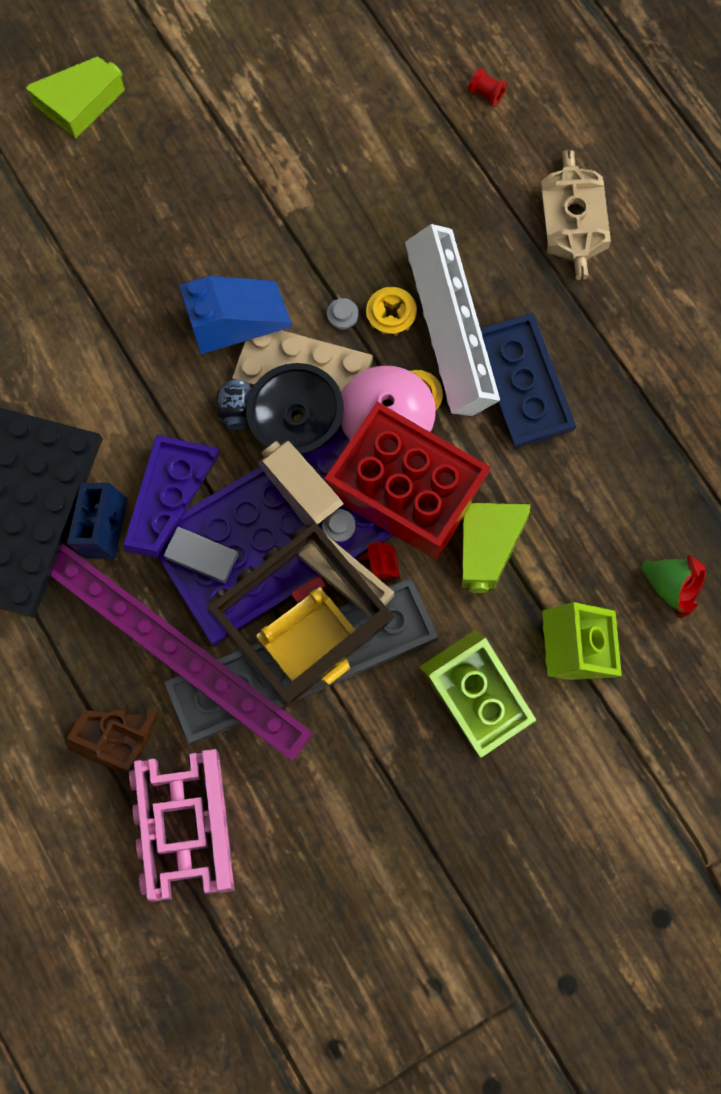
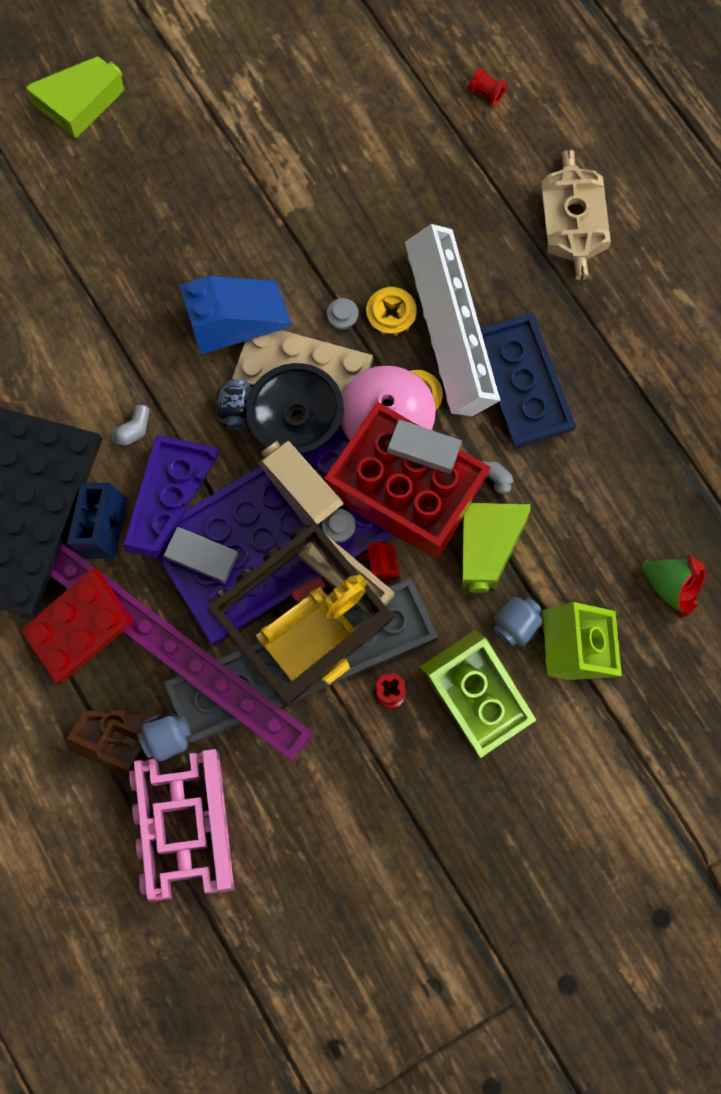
none -> red plate [21,569,134,684]
none -> light grey arm [111,405,150,446]
none -> sand blue head [138,711,192,761]
none -> yellow gear [320,574,367,620]
none -> red bush [376,673,406,709]
none -> light grey tile [387,419,462,474]
none -> light grey arm [481,461,513,494]
none -> sand blue head [493,597,543,647]

